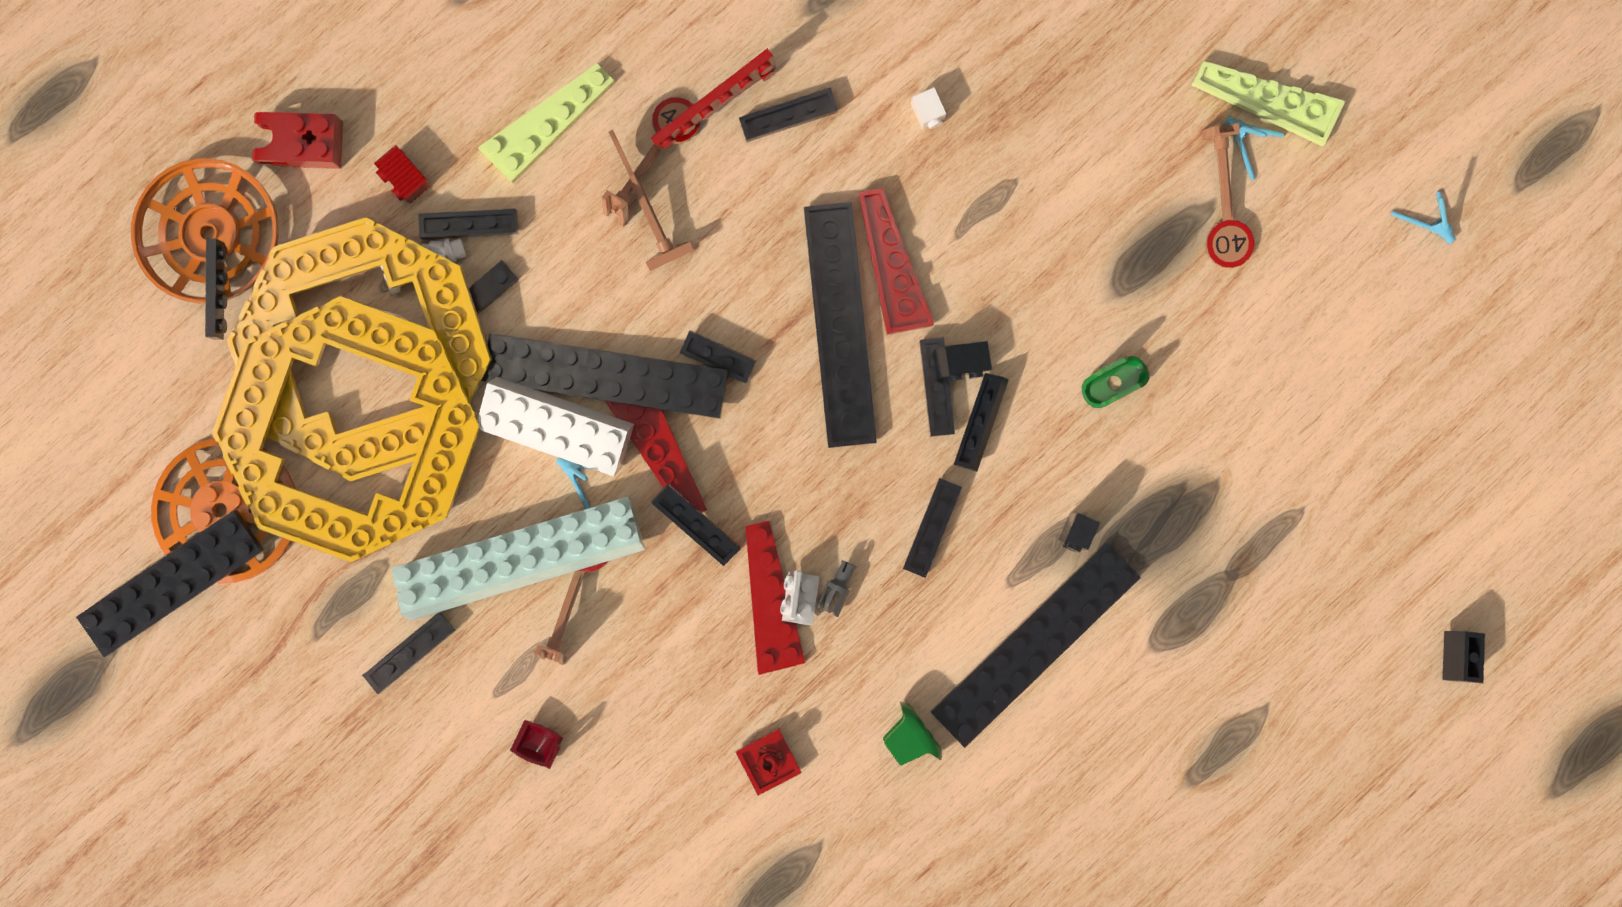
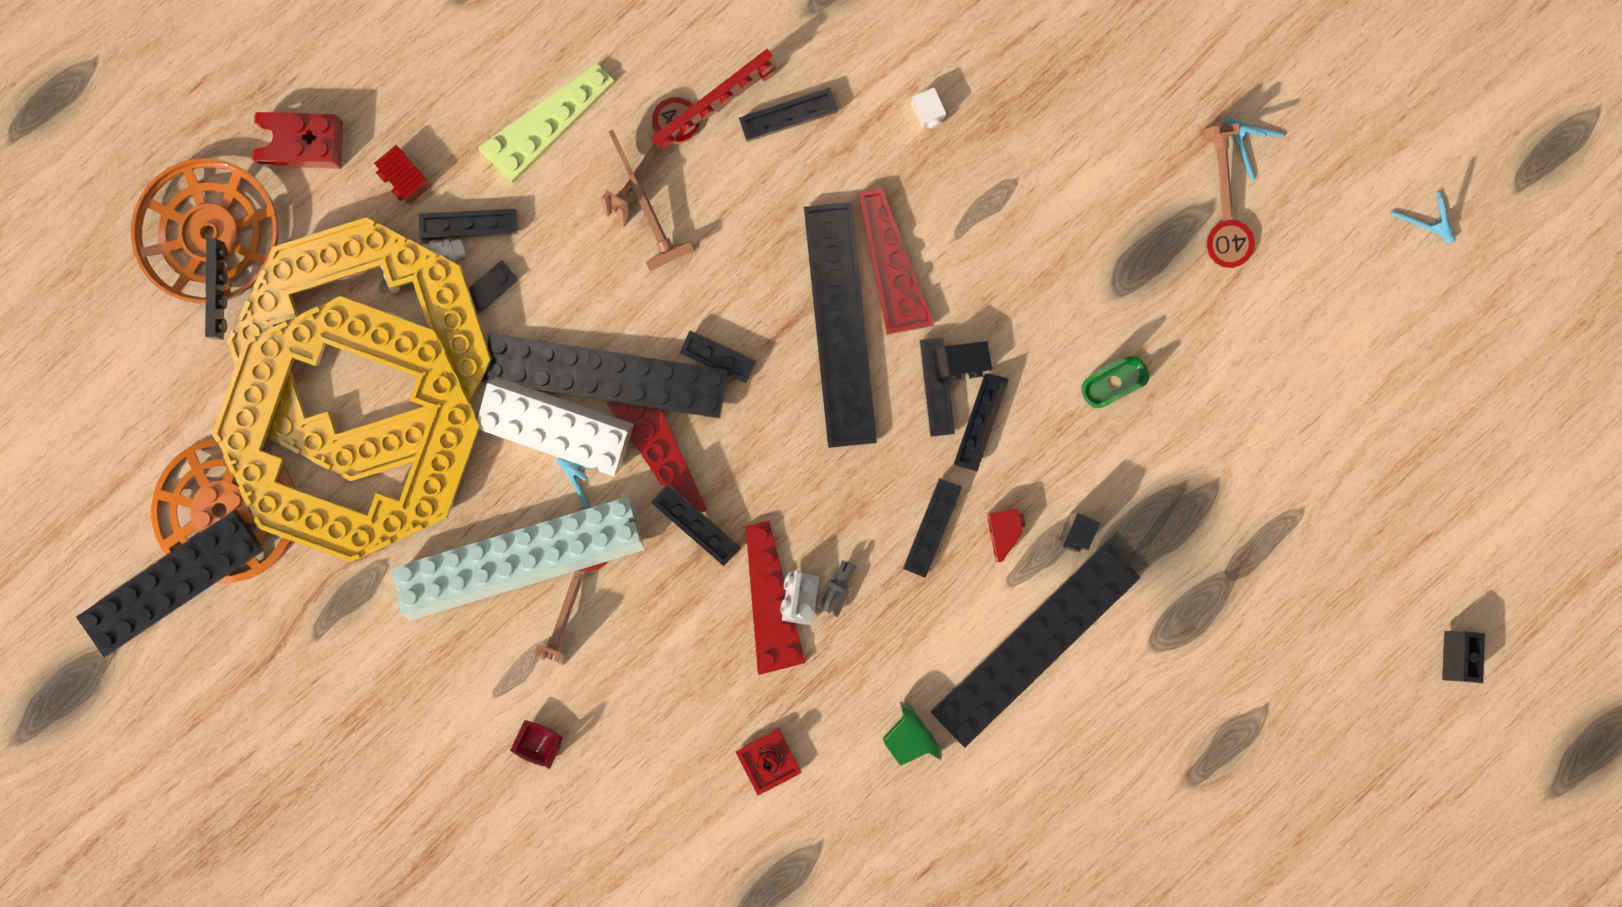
black plate [362,612,456,694] -> none
yellowish green wing [1191,61,1345,146] -> none
none -> red slope [987,508,1025,562]

